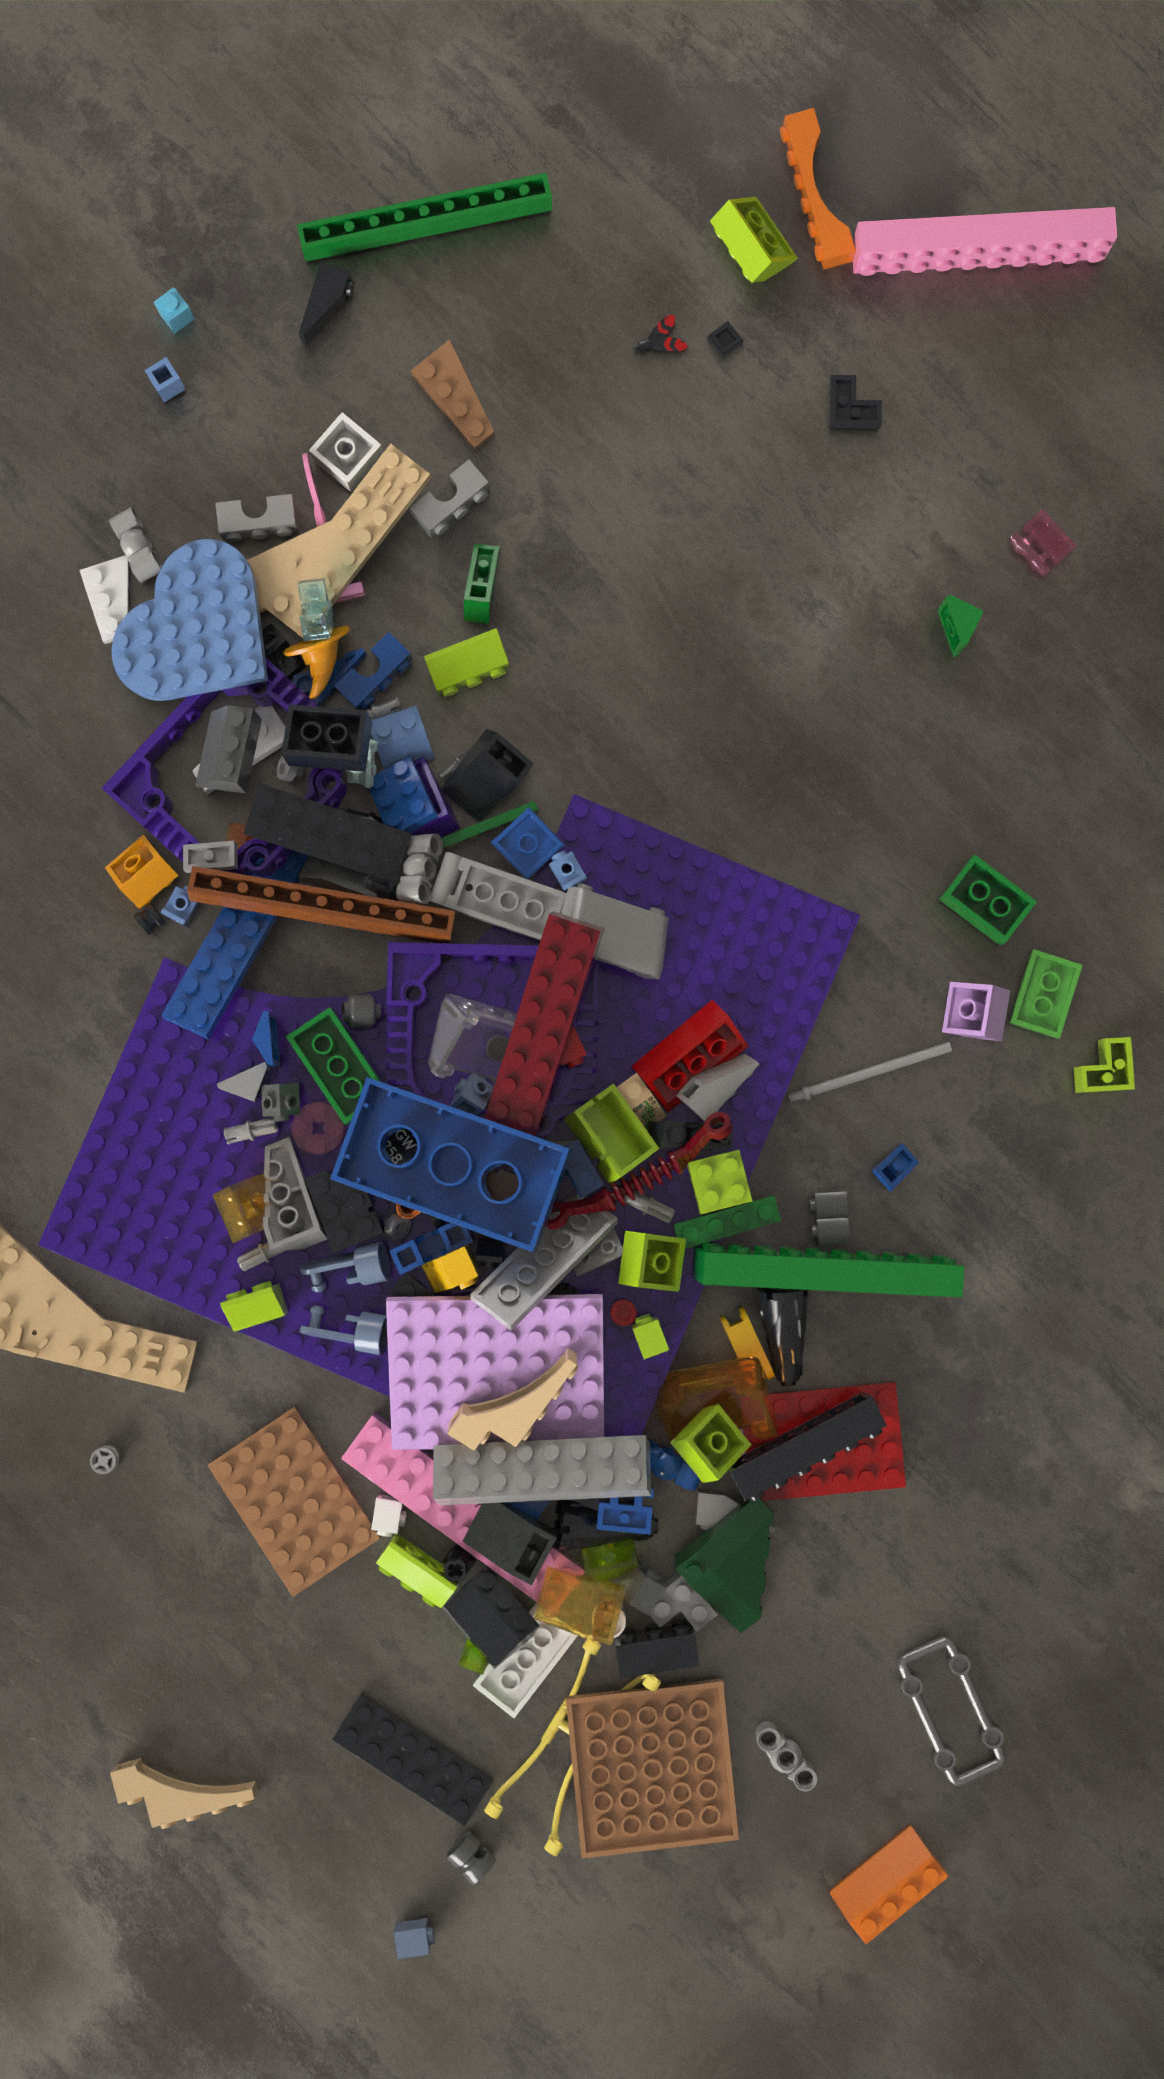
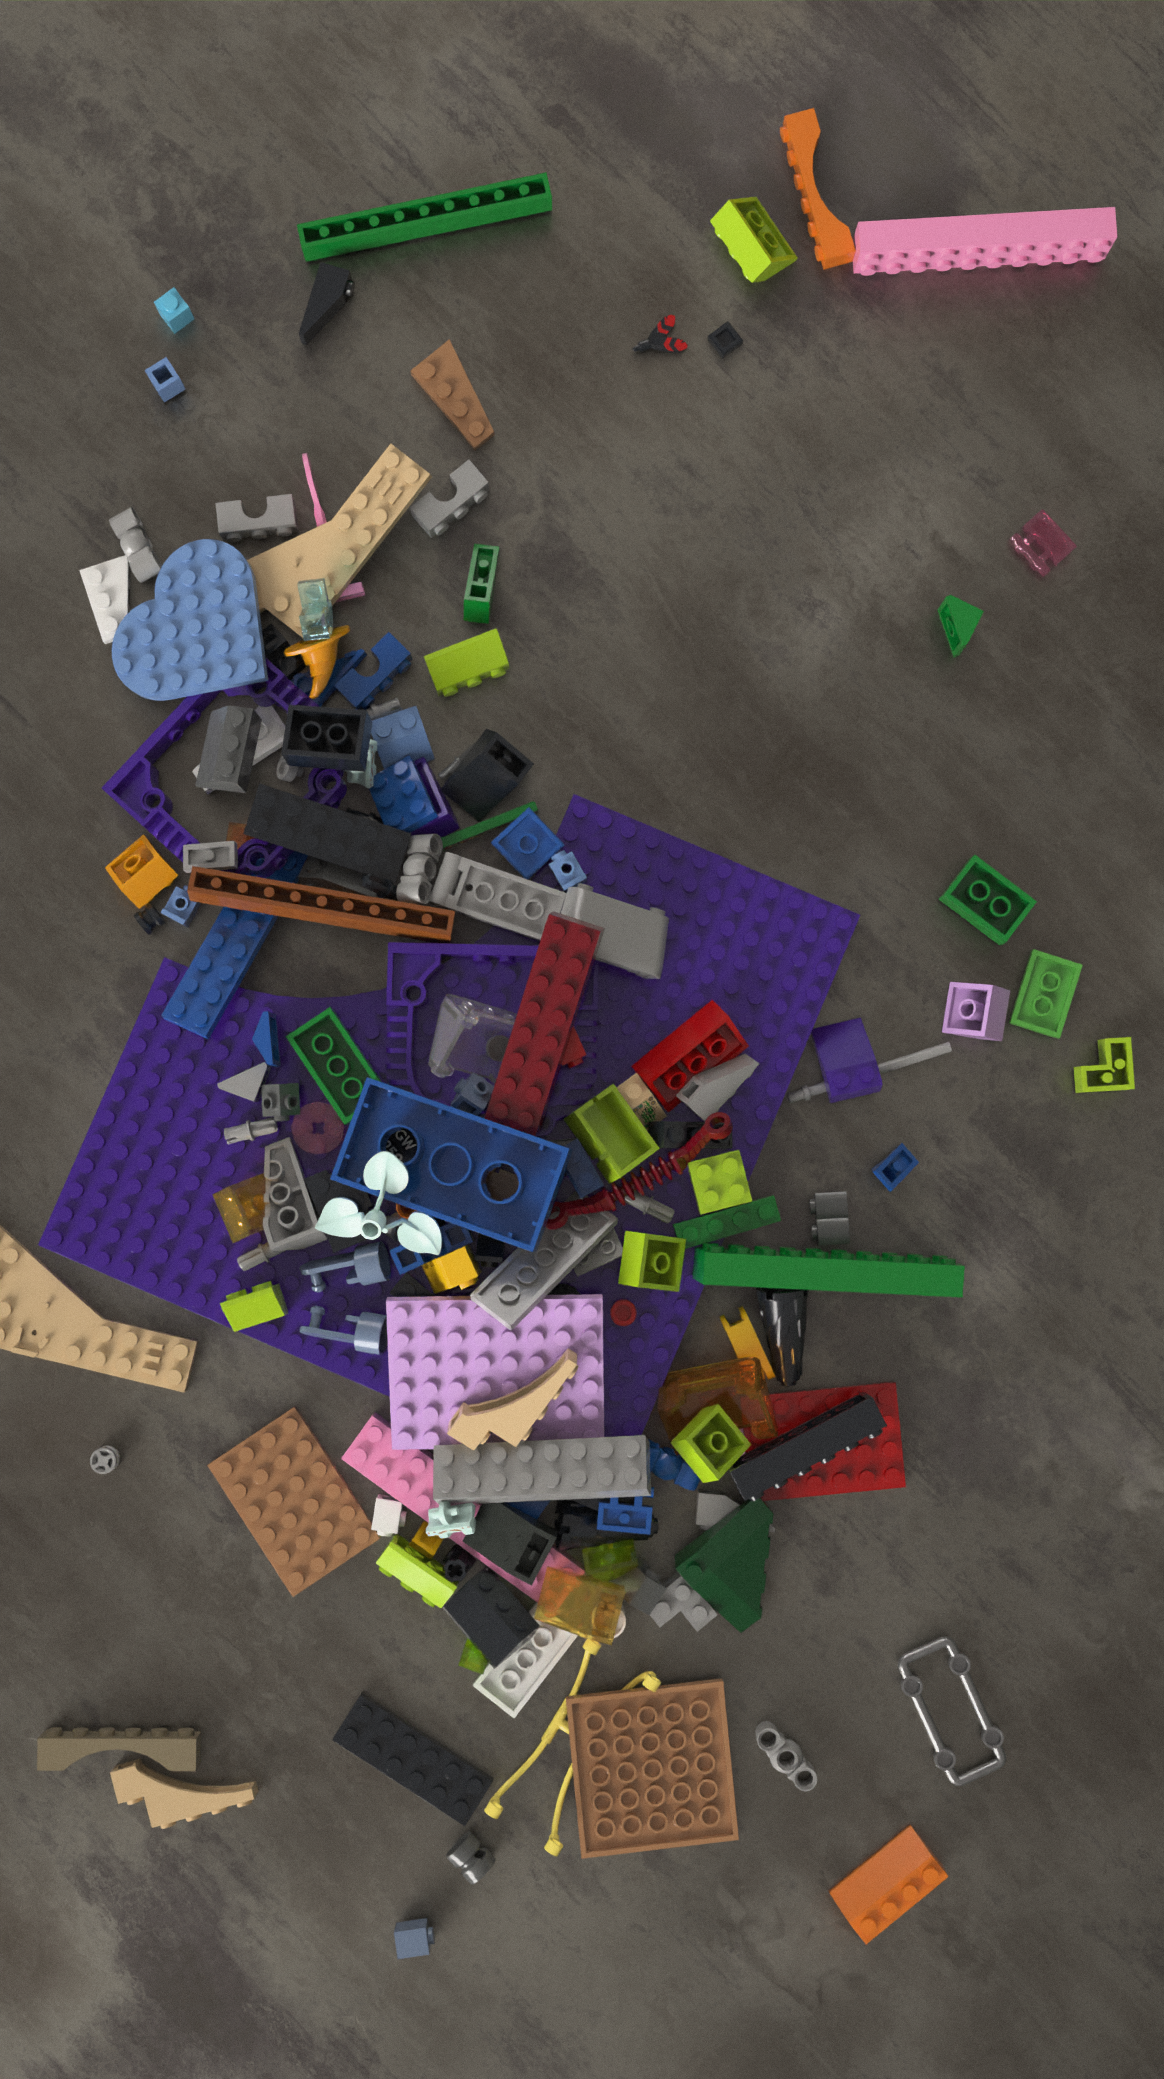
white brick [309,412,383,493] -> none
dark grey head [342,994,381,1029] -> none
black brick [615,1620,700,1678] -> none
lime brick [632,1313,669,1359] -> none
black plate [830,375,882,429] -> none
none -> dark tan arch [37,1727,201,1771]
none -> light aqua plant [315,1151,442,1255]
none -> yellow plate [409,1521,444,1559]
none -> light aqua hips [426,1501,476,1538]
none -> dark purple slope [811,1017,883,1103]

